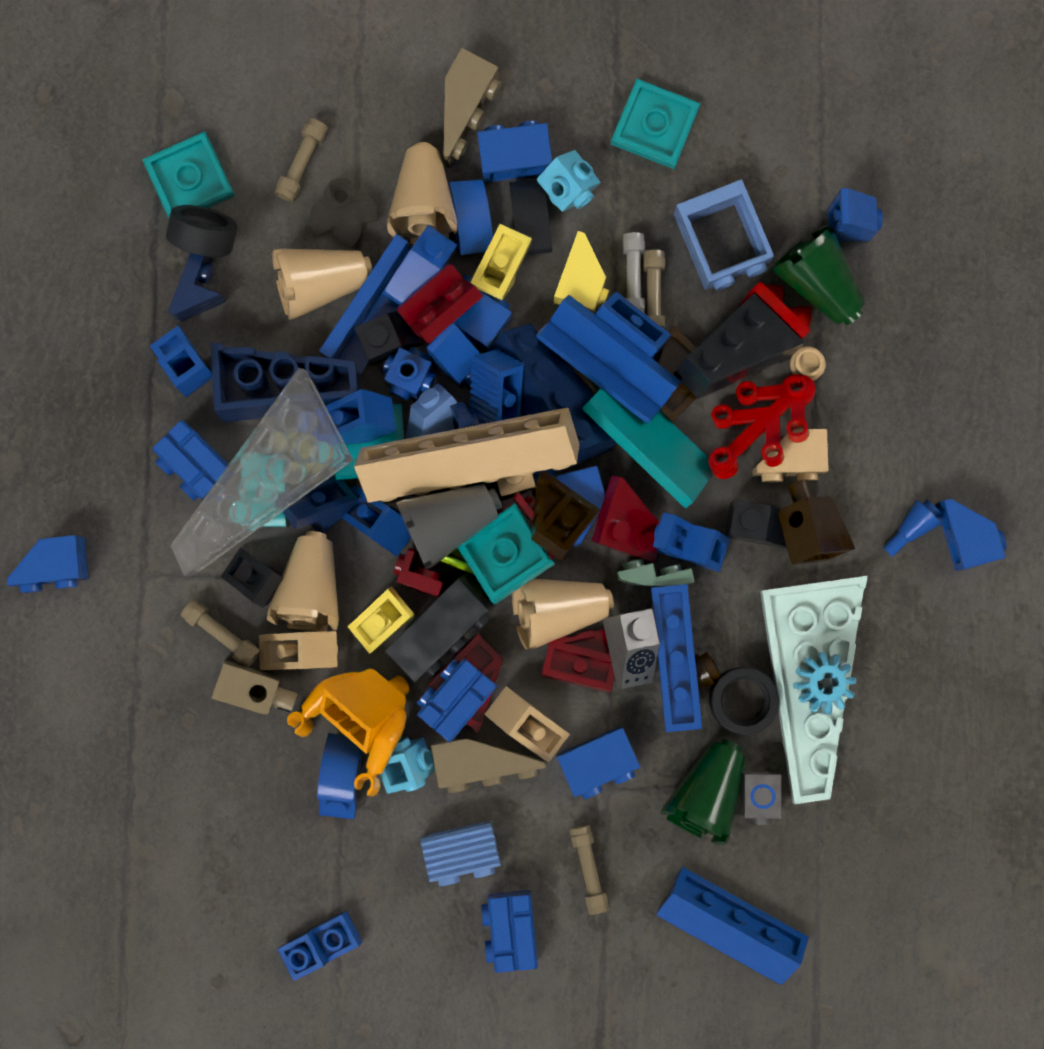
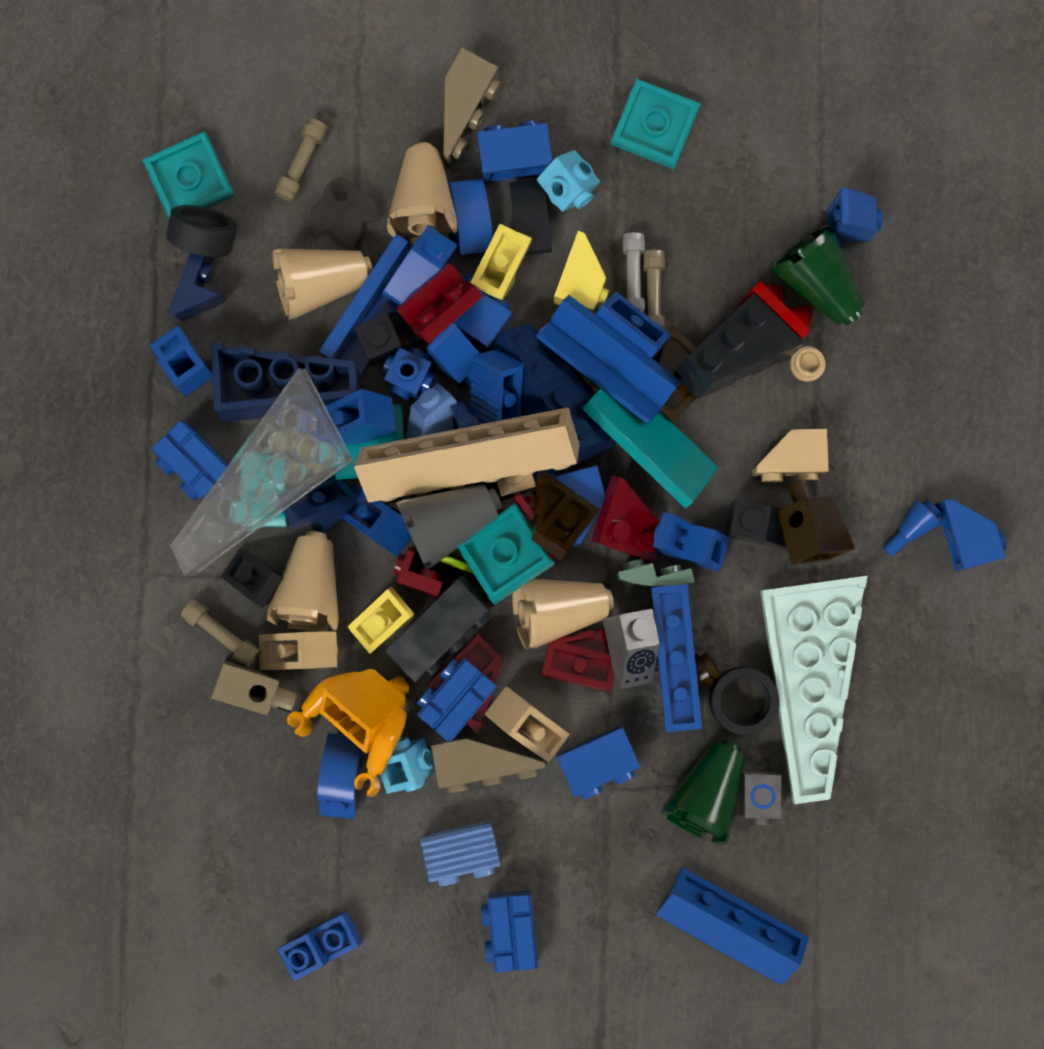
blue slope [7,535,89,593] -> none
dark tan bar [569,824,610,915] -> none
medium blue window [673,179,774,291] -> none
red plant [708,374,816,479] -> none
medium azure gear [793,652,856,714] -> none

